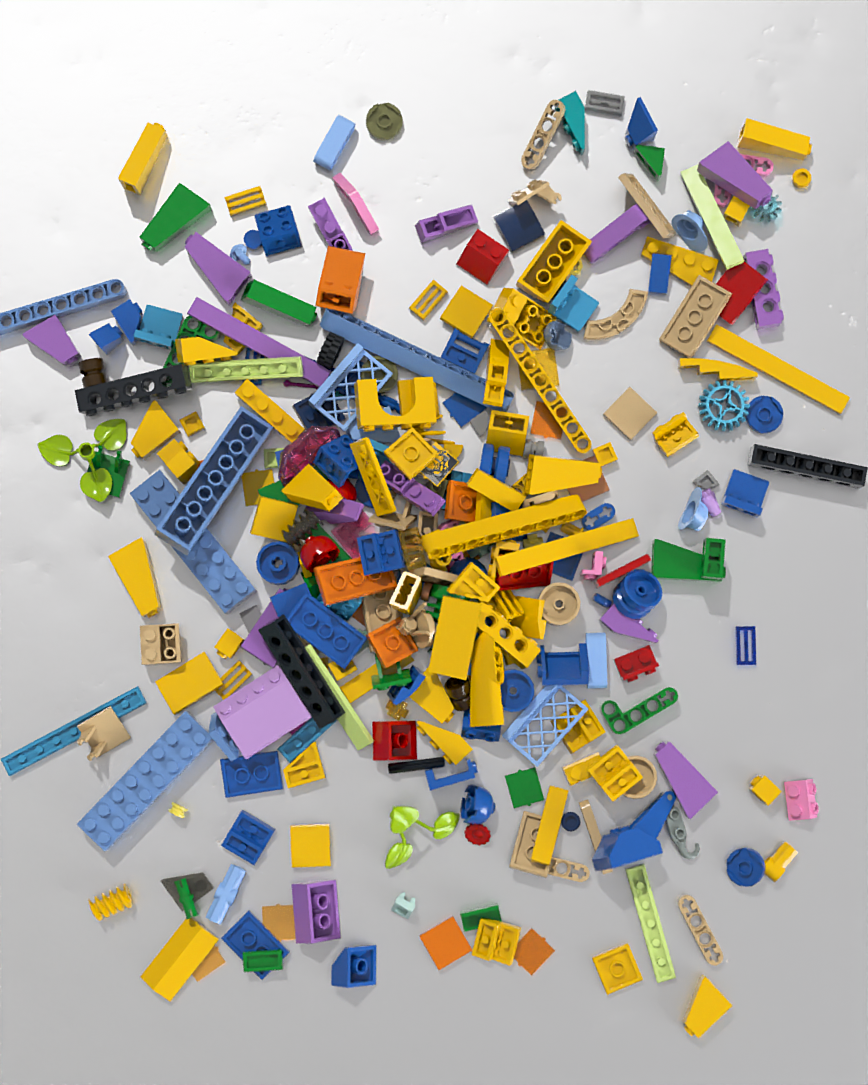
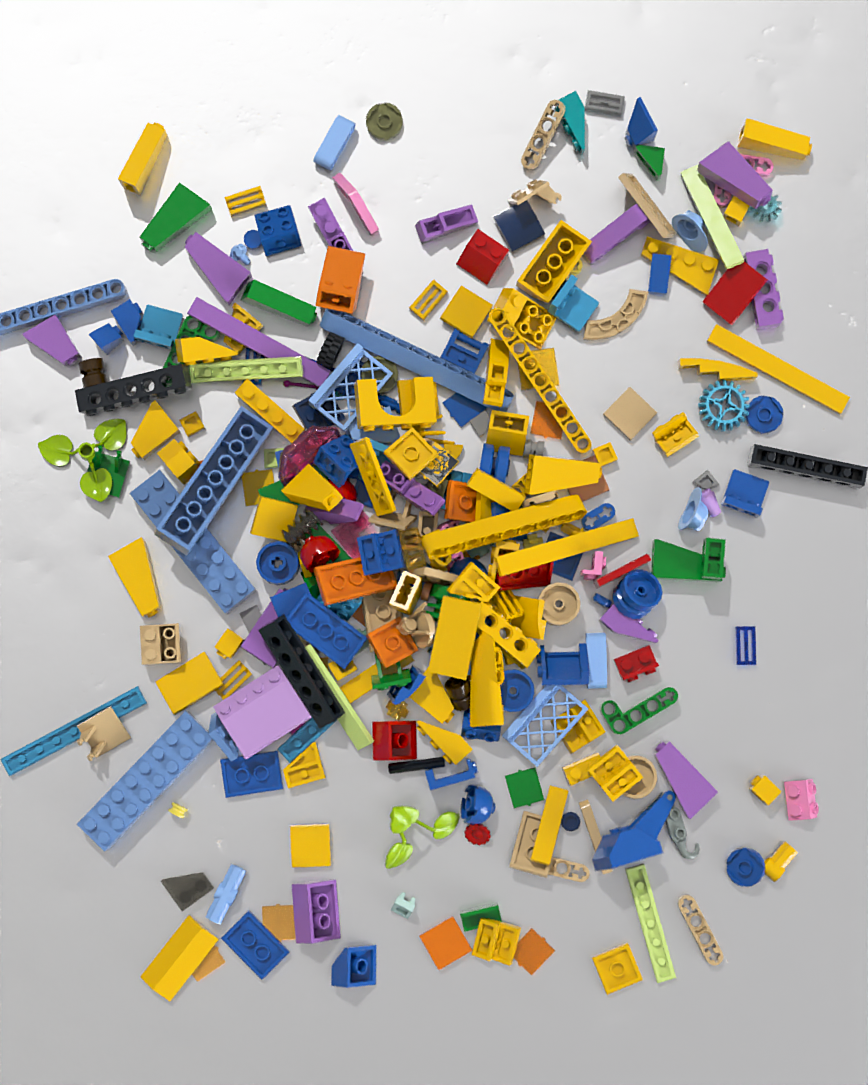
yellow piece [88,884,132,921] -> none
green pin [174,878,199,919] -> none
blue slope [221,809,275,865] -> none
green tile [242,949,283,972] -> none
sand blue hair [543,321,572,350] -> none
tan tile [659,275,732,358] -> none
yellow slope [683,975,732,1038] -> none
yellow tile [791,168,811,189] -> none

